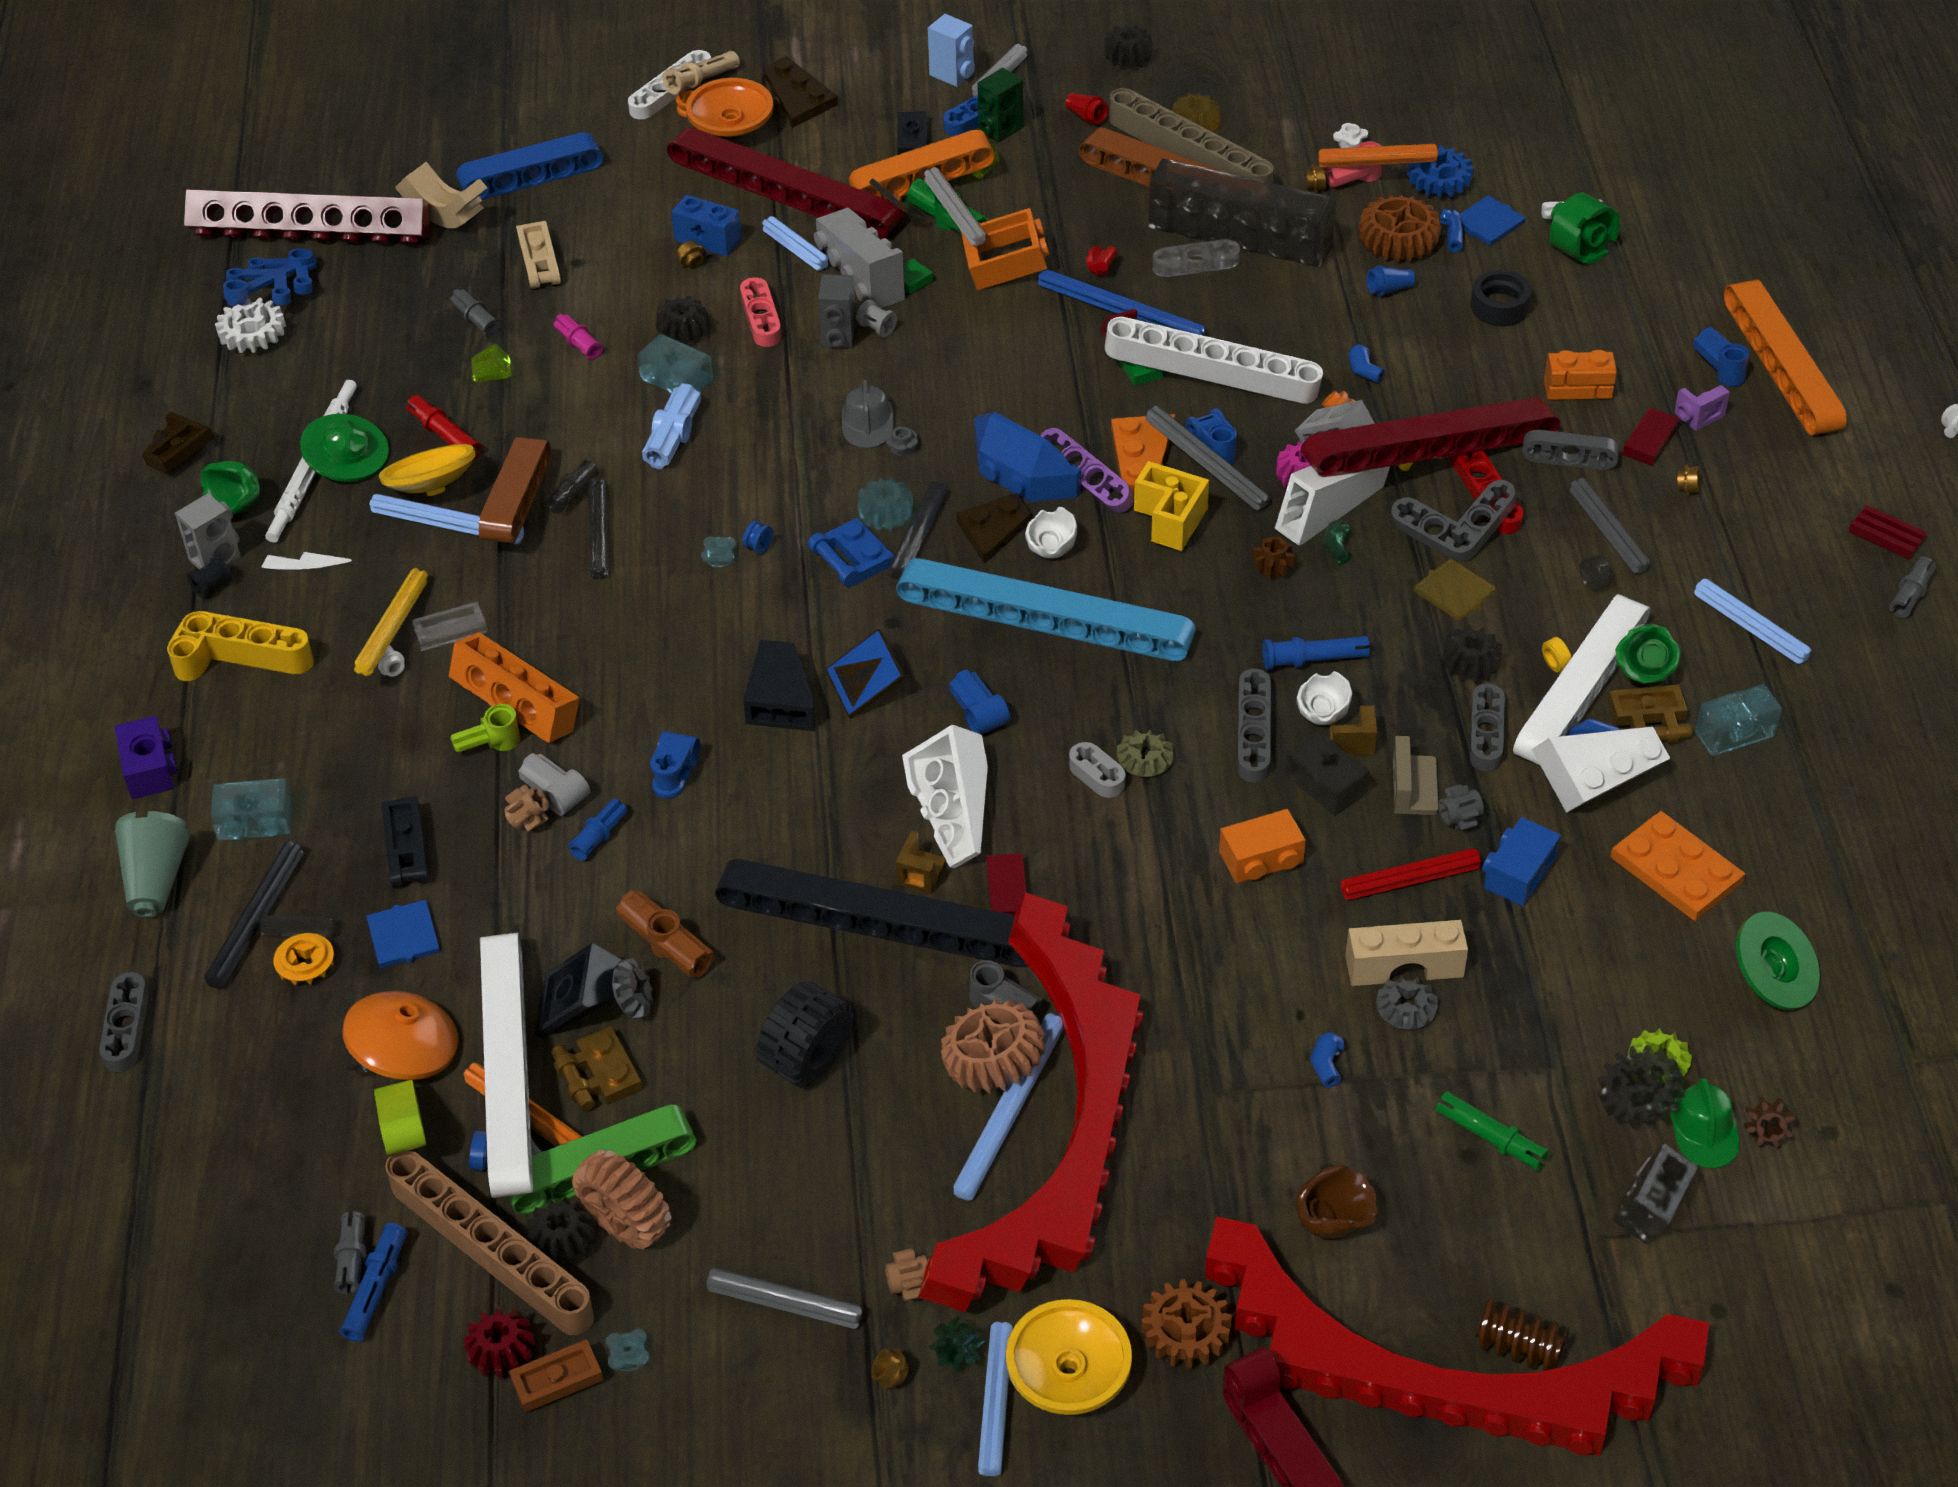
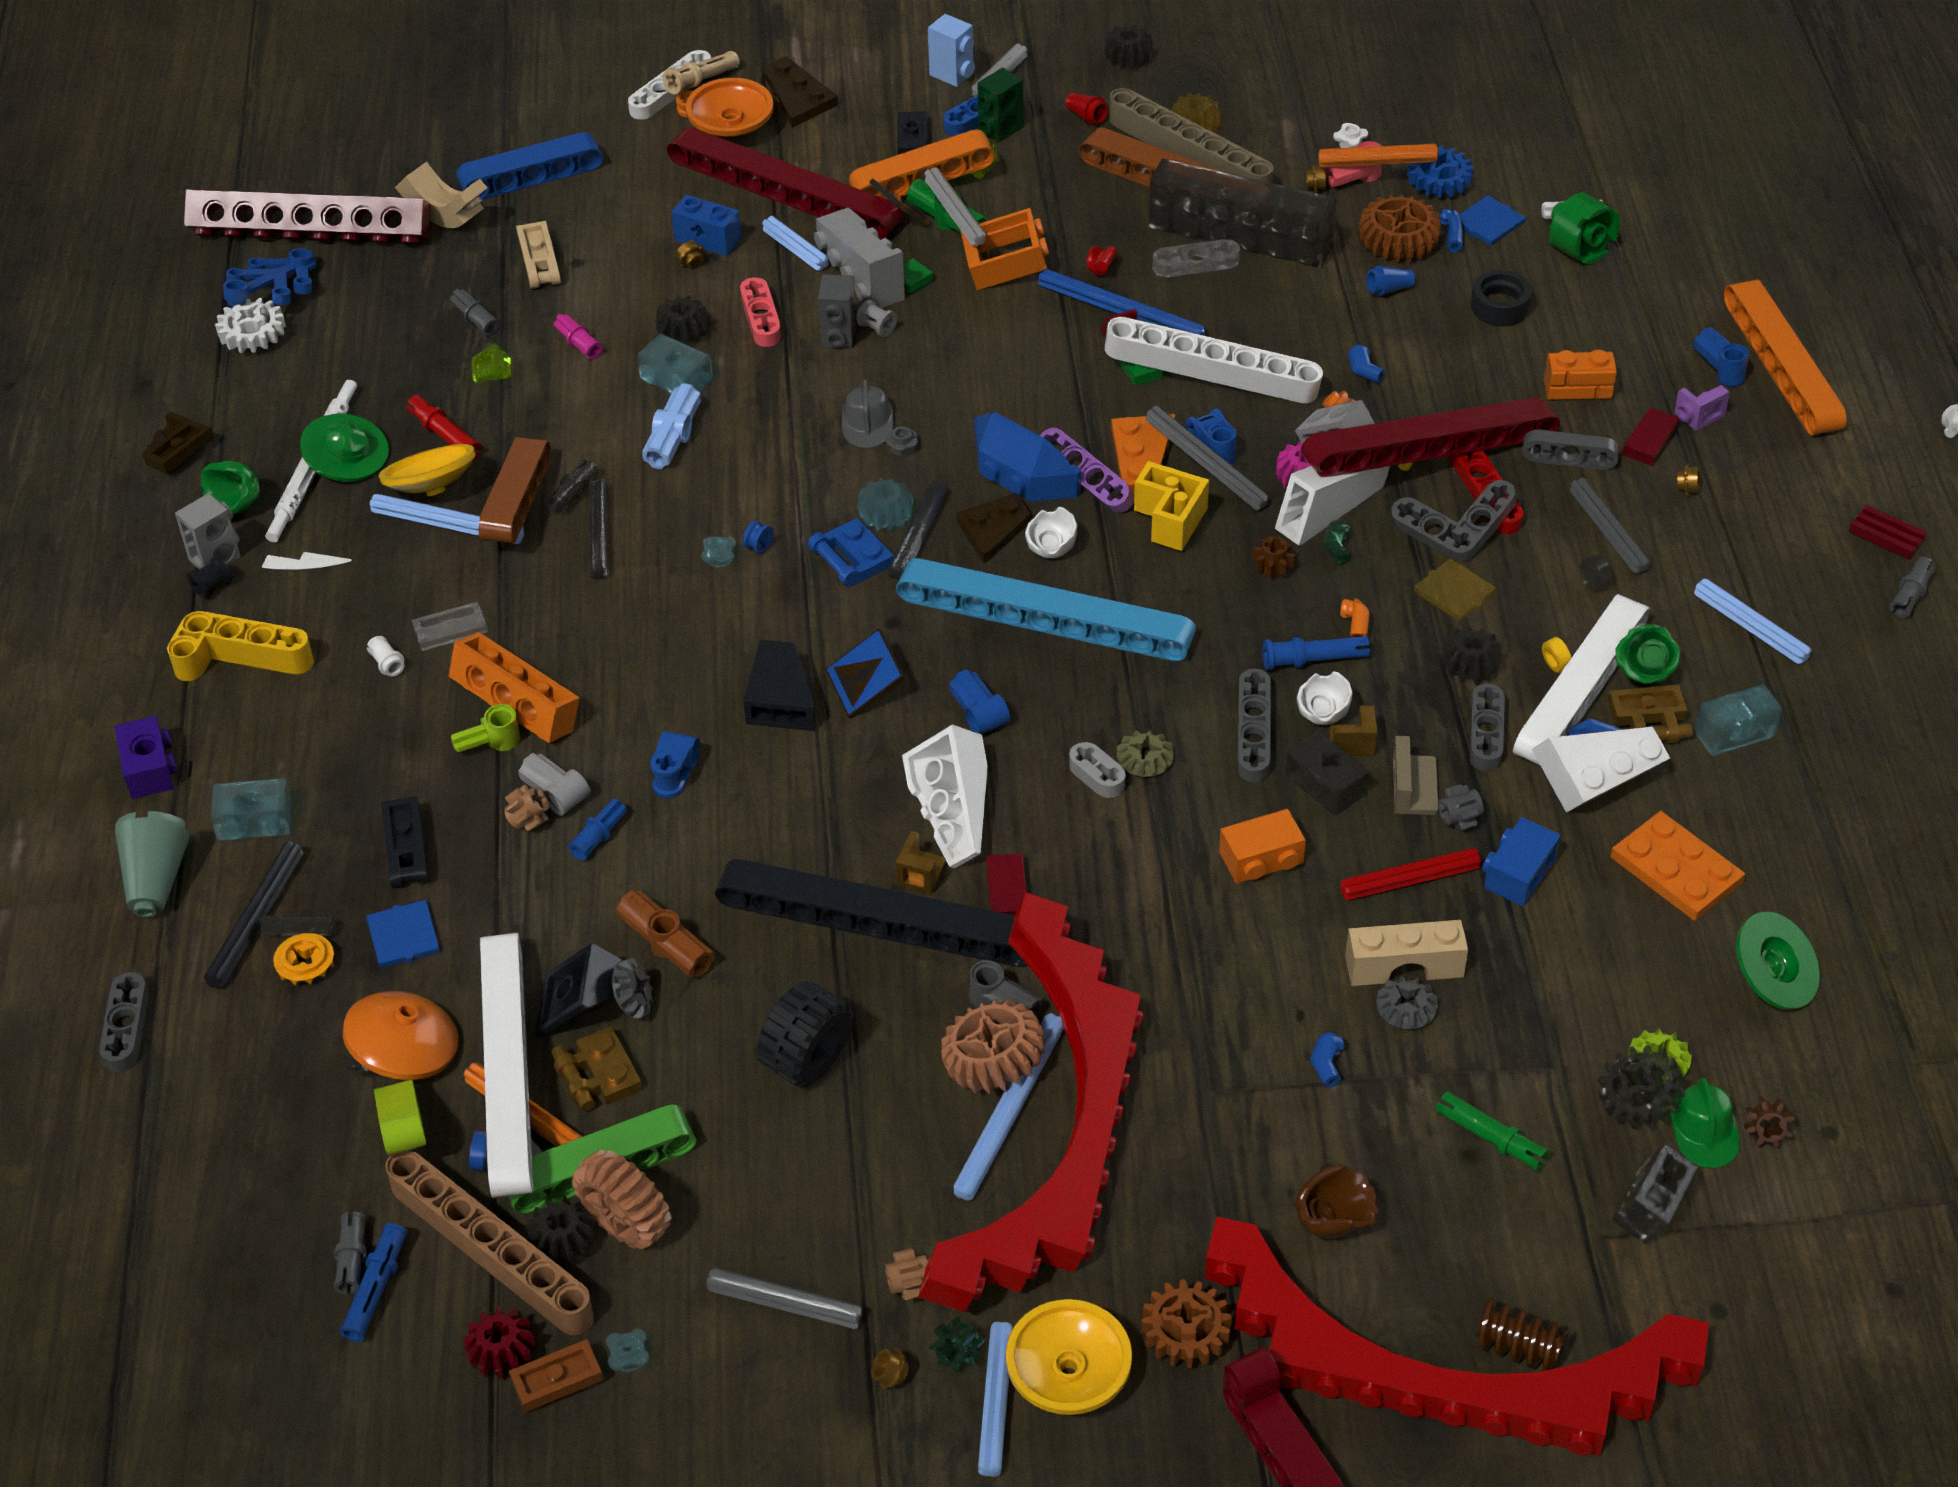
yellow axle [354,568,428,677] -> none
none -> orange arm [1340,598,1370,638]

